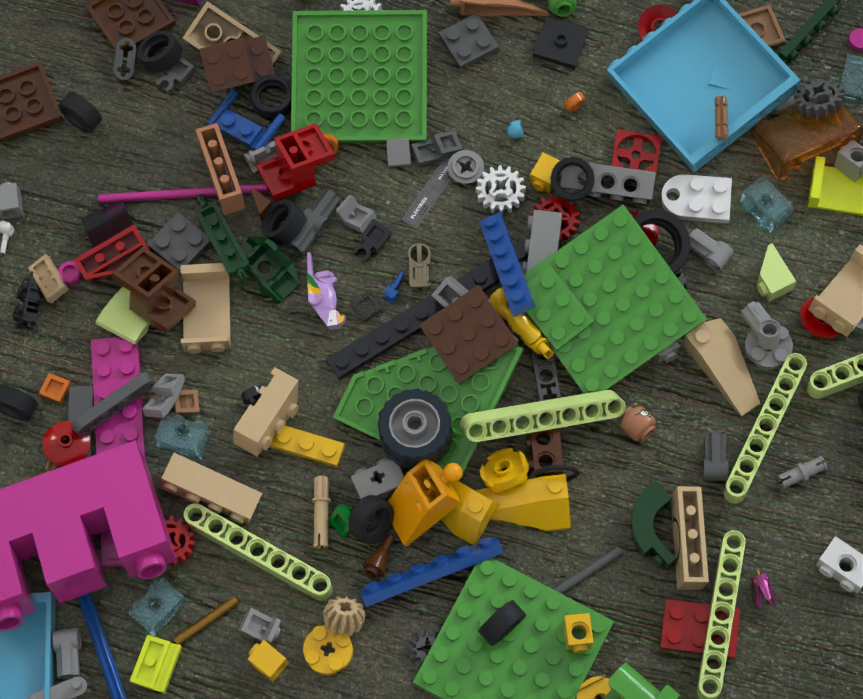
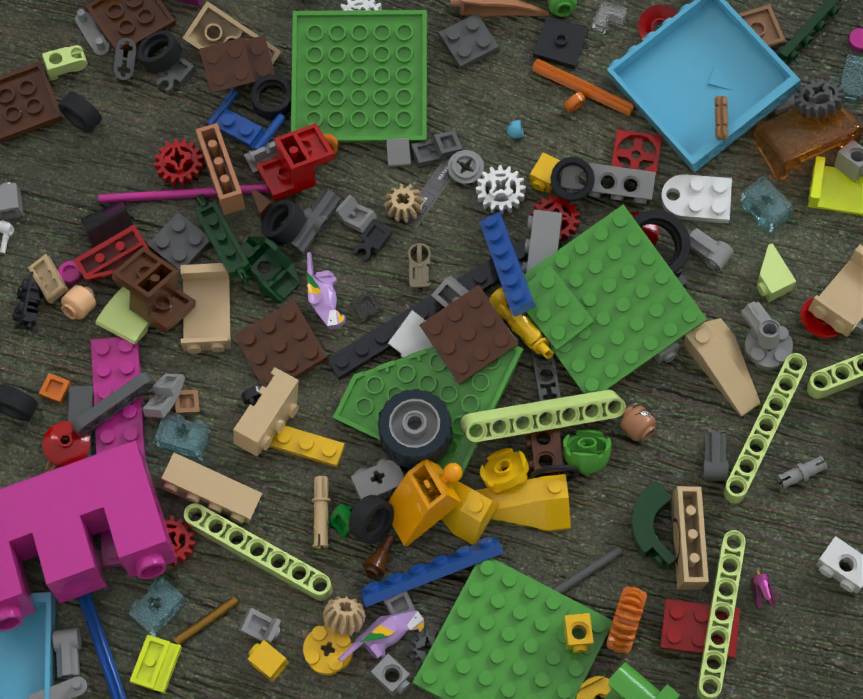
blue hand [384,272,404,304] -> none
black tyre [478,600,526,646] -> none
none -> yellowish green leg [42,45,88,81]
none -> light nougat head [61,285,96,320]
none -> light grey piece [75,9,110,56]
none -> red gear [154,138,204,187]
none -> reddish brown plate [234,300,329,387]
none -> lavender animal [338,610,424,661]
none -> light grey brick [371,654,411,697]
none -> light grey slope [383,591,415,615]
none -> tan gear [384,183,423,223]
none -> white piece [387,310,433,357]
none -> orange axle [532,59,635,116]
none -> bright green cylinder [563,430,611,475]
none -> clear piece [592,0,628,34]
none -> orange gear [606,586,647,654]

